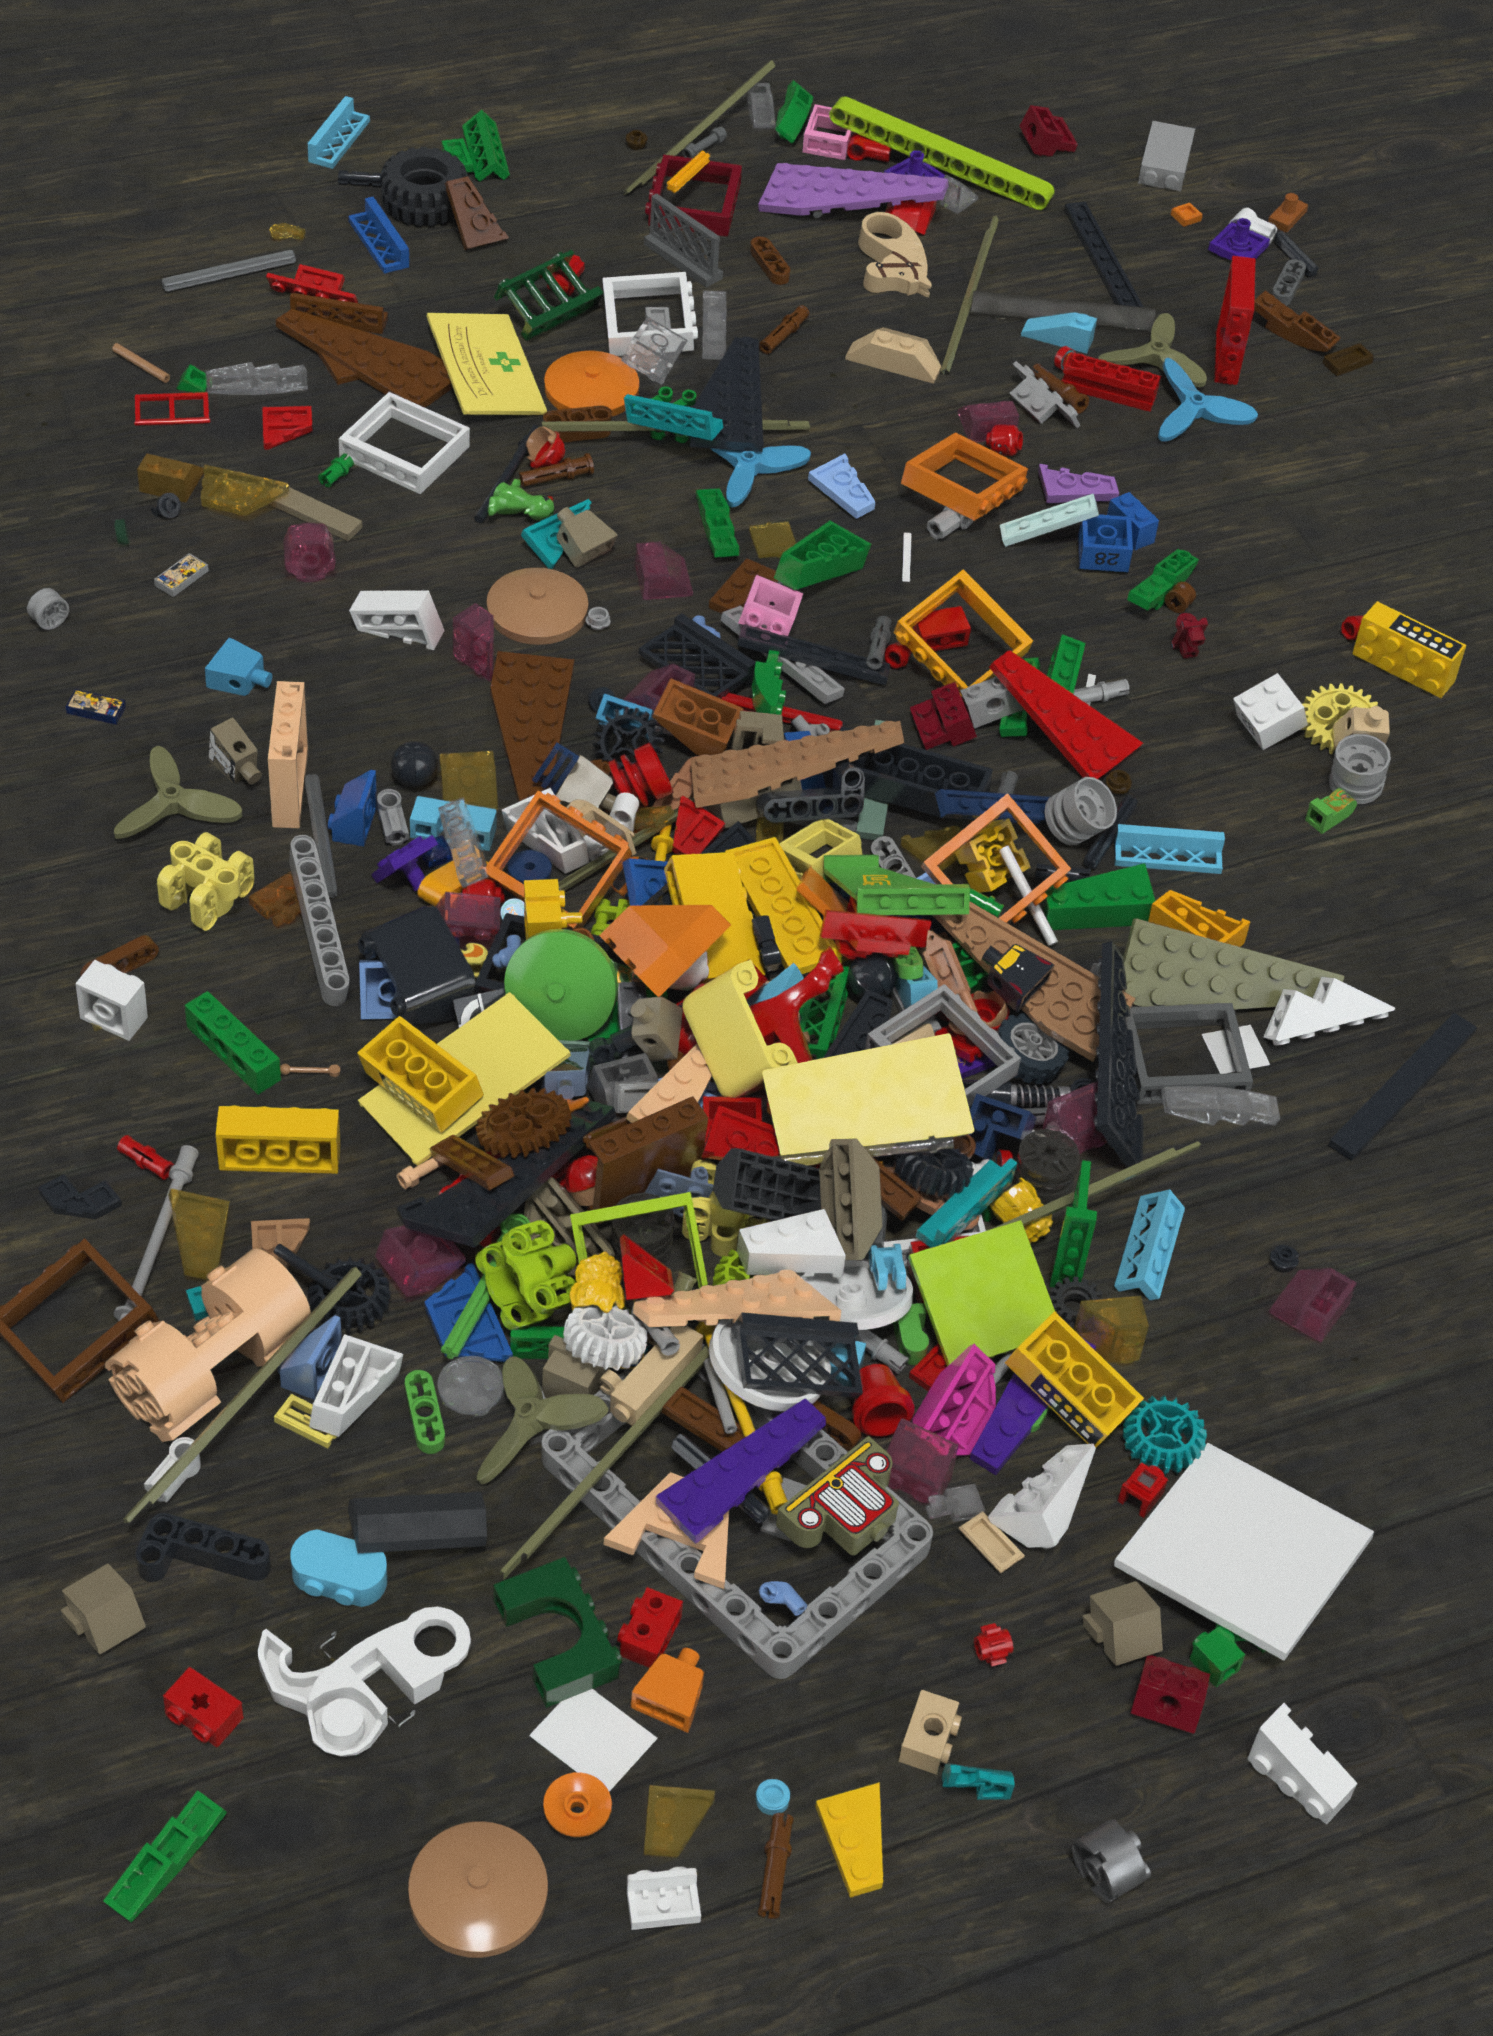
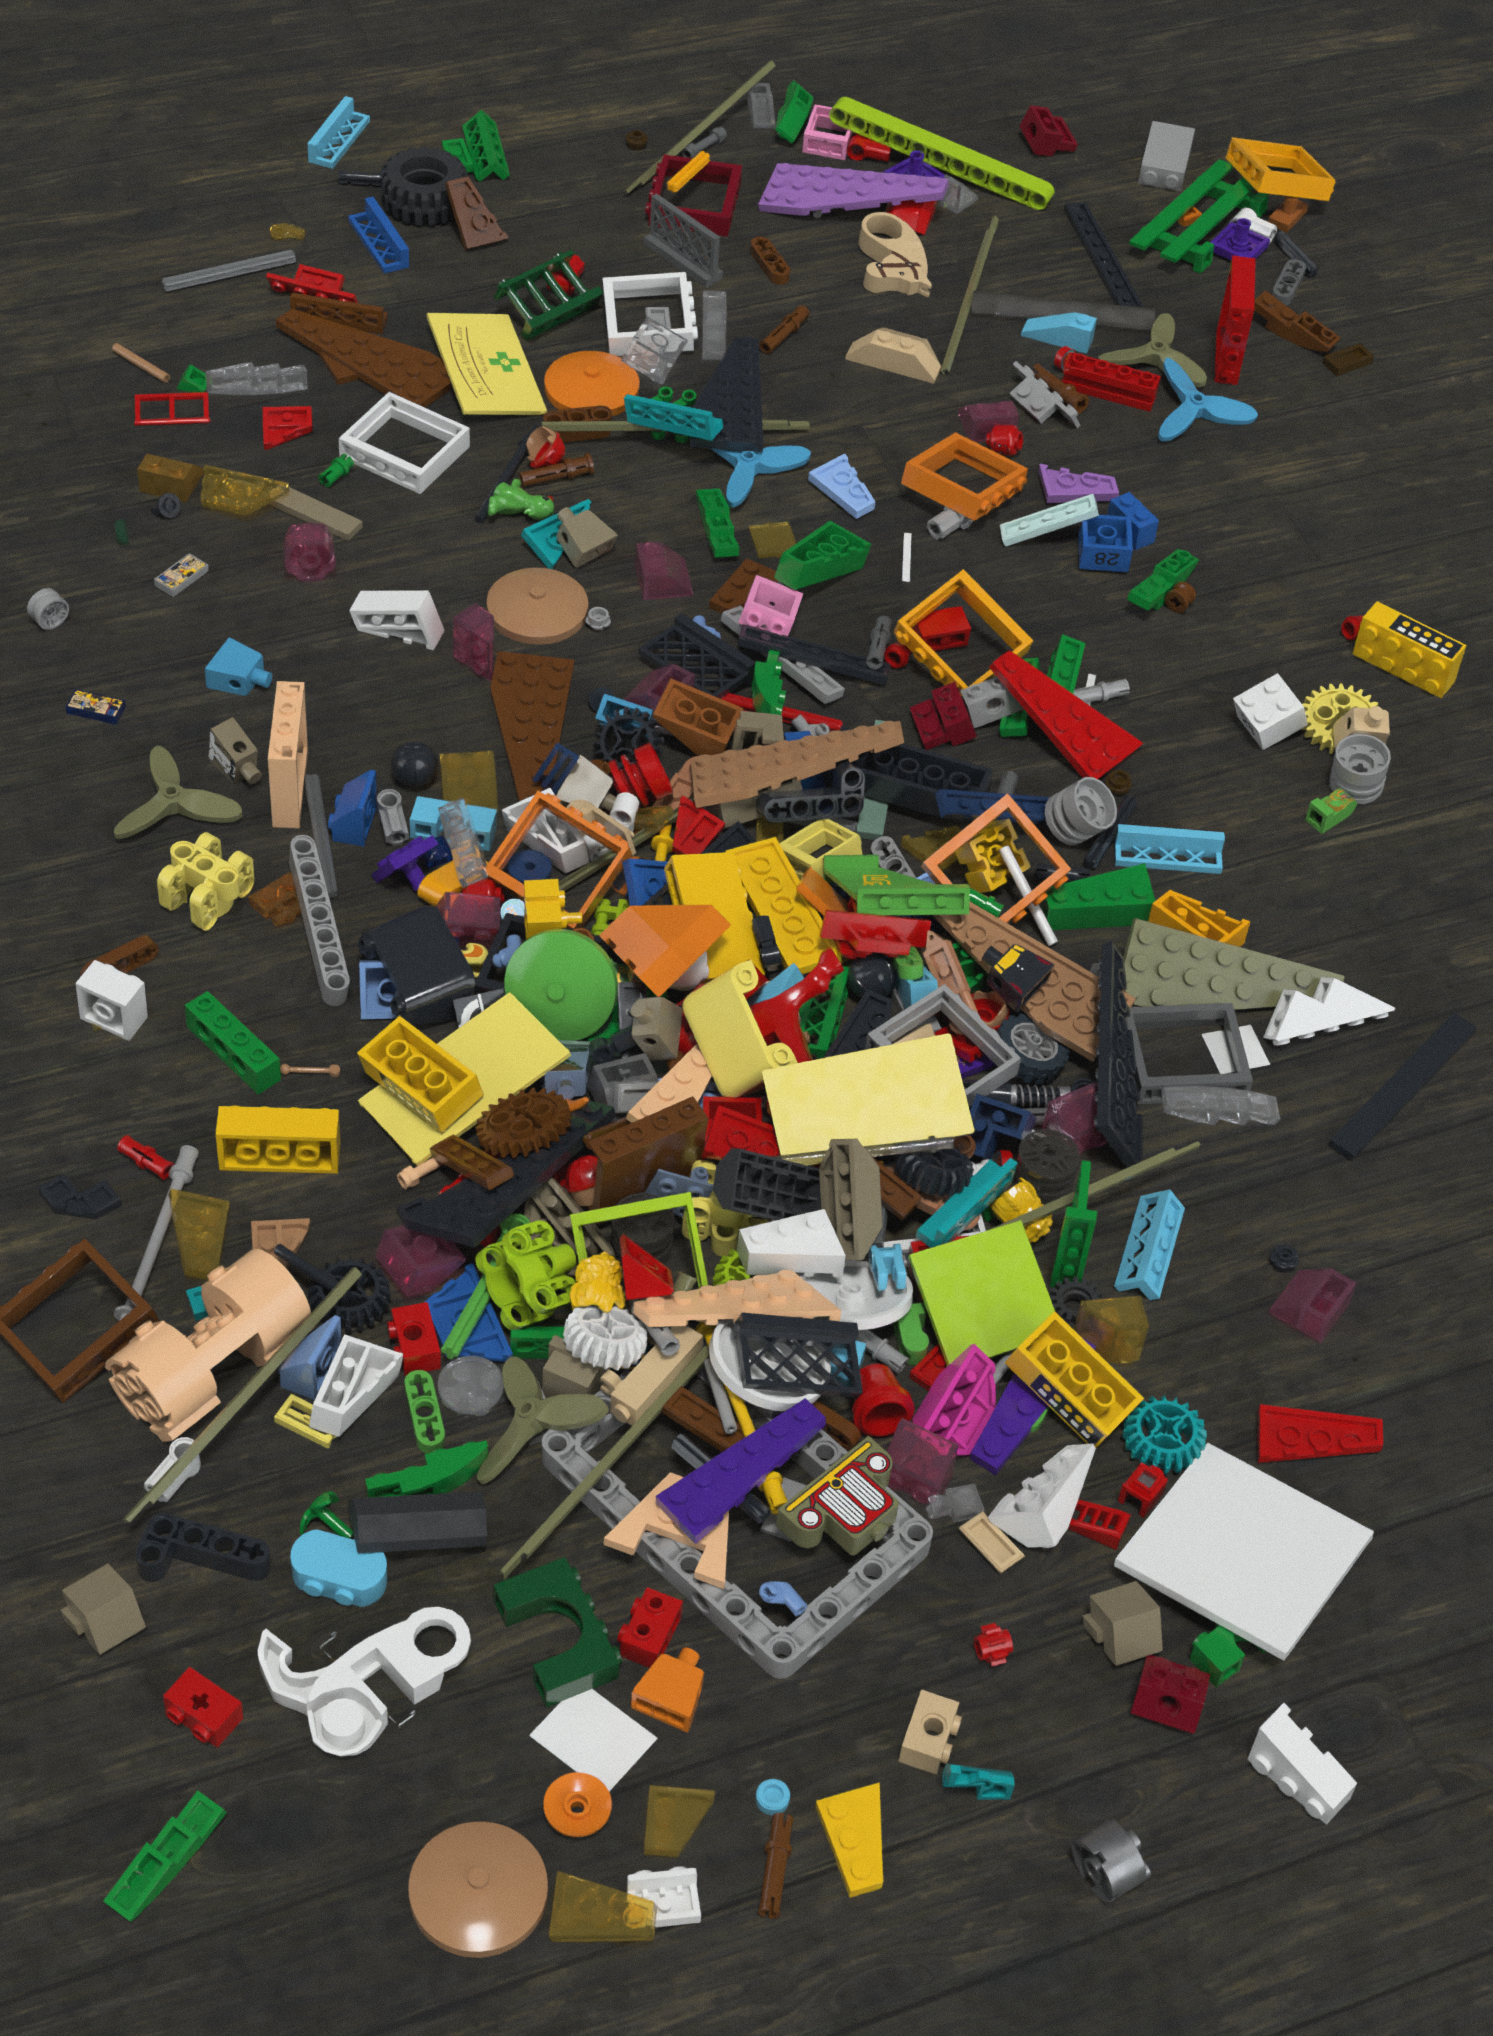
dark red hips [1171,613,1208,658] -> none
none -> green plant [299,1491,353,1539]
none -> green slope [365,1440,488,1498]
none -> red brick [387,1302,441,1376]
none -> clear yellow wing [549,1871,657,1942]
none -> red slope [1068,1499,1131,1550]
none -> green fence [1129,159,1269,274]
none -> light orange window [1226,137,1336,201]
none -> red wing [1258,1404,1383,1463]

